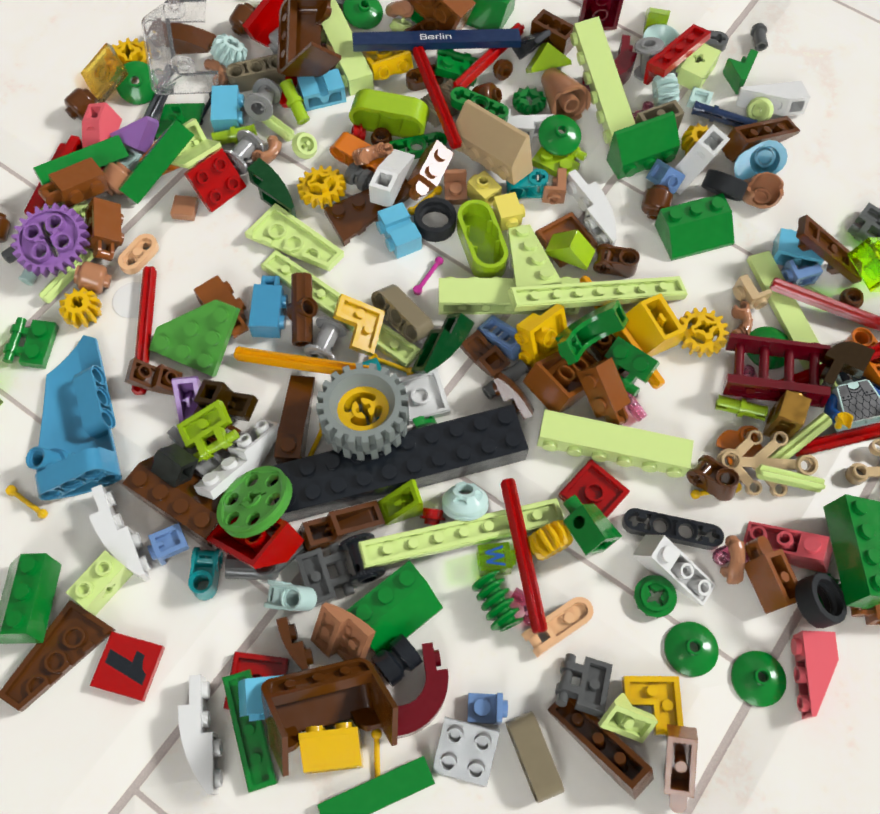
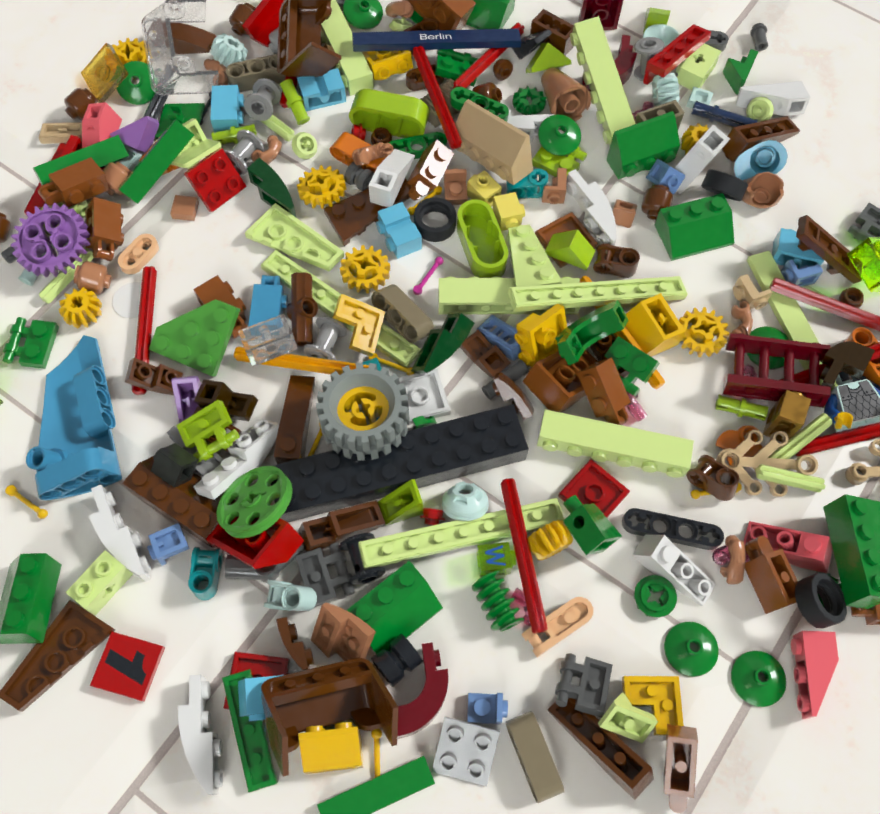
none -> tan tile [39,122,82,144]
none -> clear brick [238,314,298,367]
none -> yellow gear [340,245,390,294]
none -> nougat slope [613,199,637,228]

